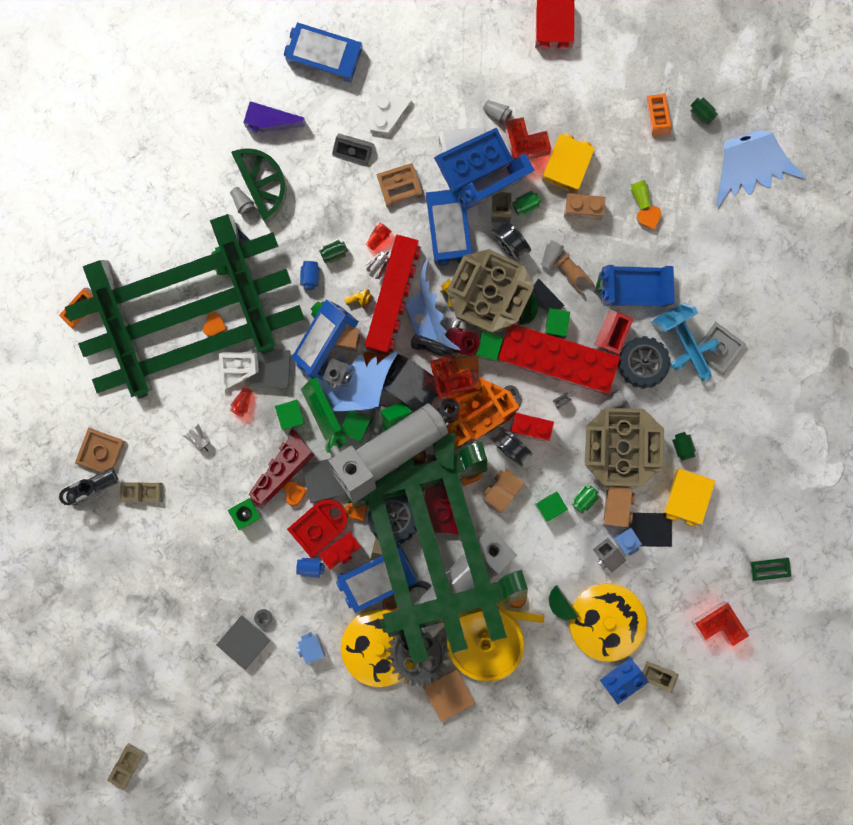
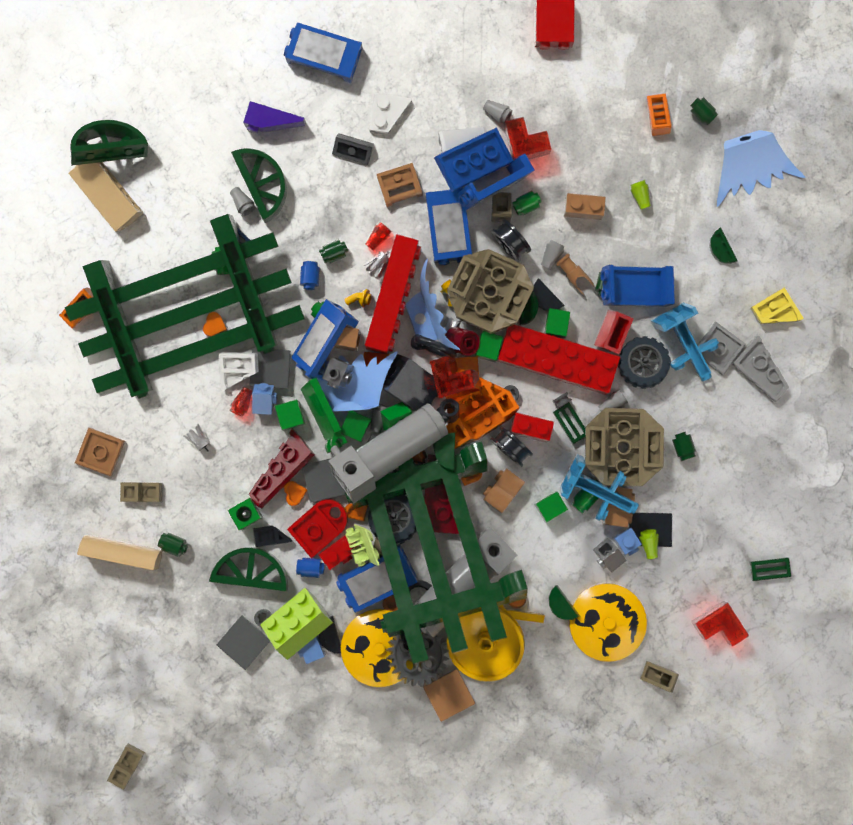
black connector [59,467,119,506] -> none
yellow brick [542,134,595,194] -> none
blue bracket [600,657,648,704] -> none
orange tile [636,206,661,231] -> none
yellow brick [662,468,716,527] -> none
none -> tan brick [68,162,144,232]
none -> dark green window [70,120,148,166]
none -> tan brick [77,535,163,570]
none -> dark green brick [158,533,188,557]
none -> dark green window [209,547,288,591]
none -> medium blue brick [252,383,277,415]
none -> black slope [253,525,292,547]
none -> lime brick [260,588,333,660]
none -> black tile [319,615,341,654]
none -> yellowish green hinge [345,524,380,567]
none -> dark green tile [552,402,585,445]
none -> dark azure piece [560,454,639,521]
none -> lime cone [639,529,659,559]
none -> dark green tile [709,227,738,264]
none -> light grey wing [732,335,789,402]
none -> light yellow wing [751,287,804,324]

